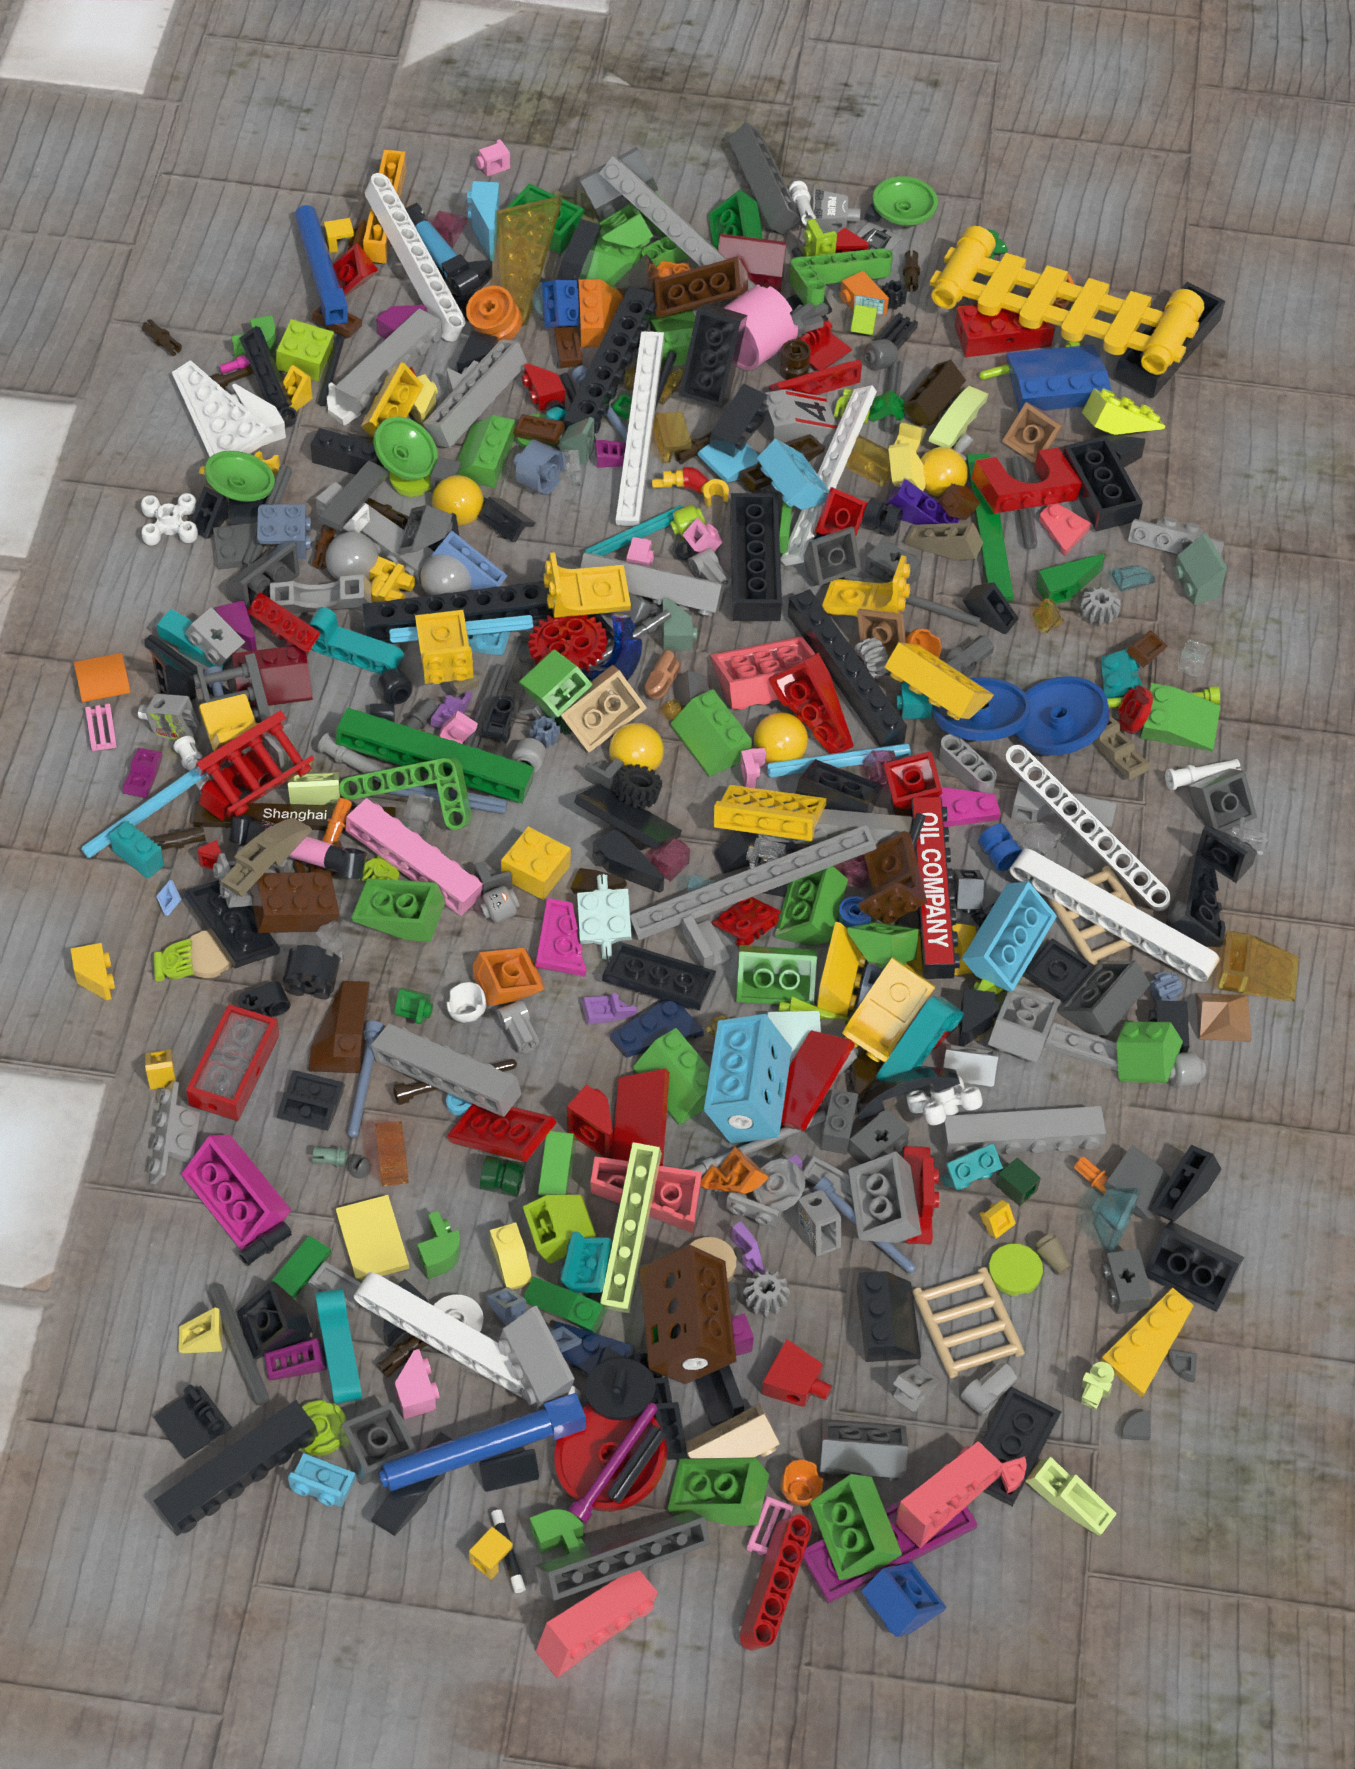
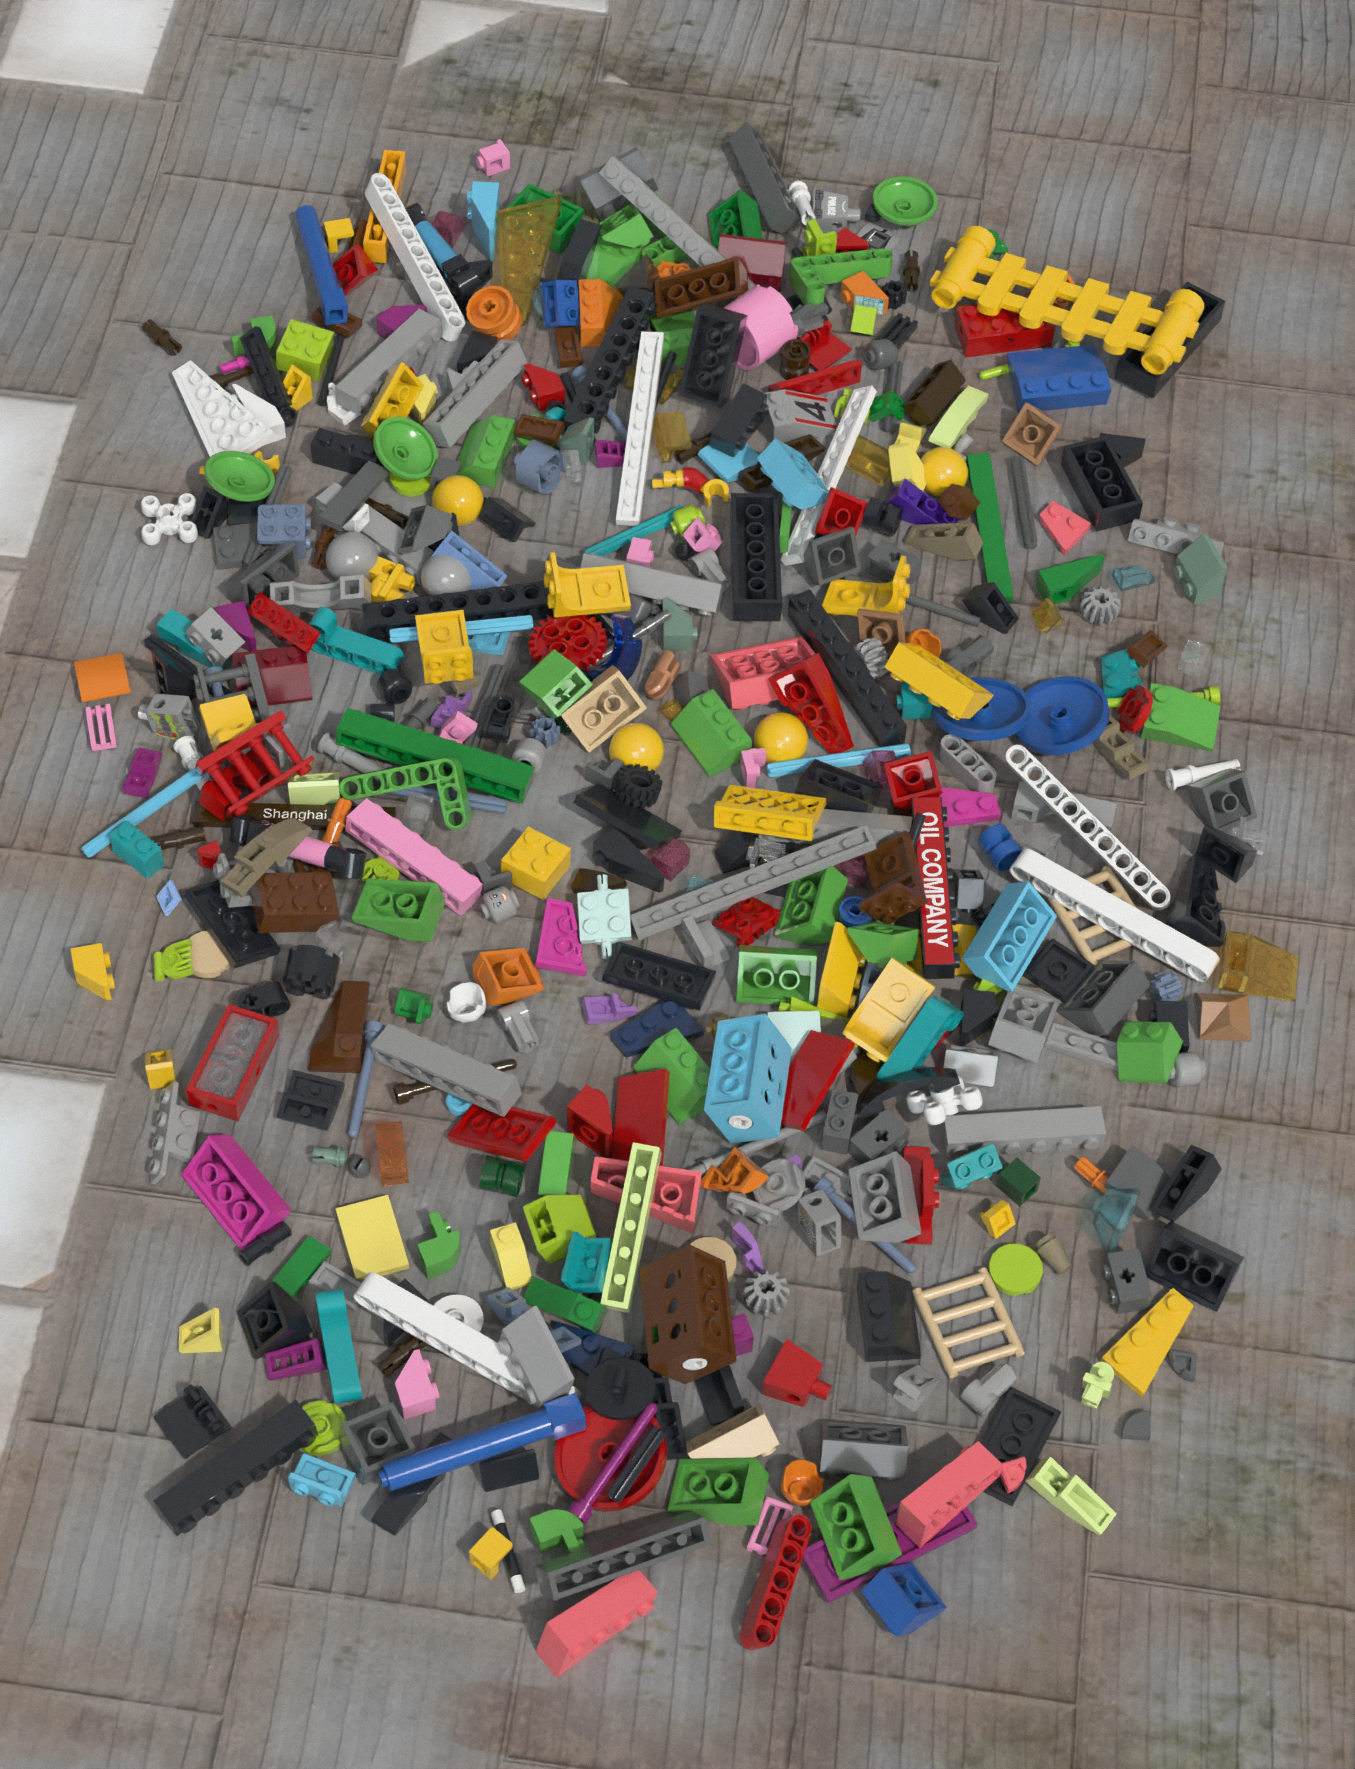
dark grey axle [209,1284,269,1406] -> none
green tile [612,393,632,420] -> none
red arch [972,447,1082,513] -> none
neon yellow slope [1082,388,1165,435] -> none

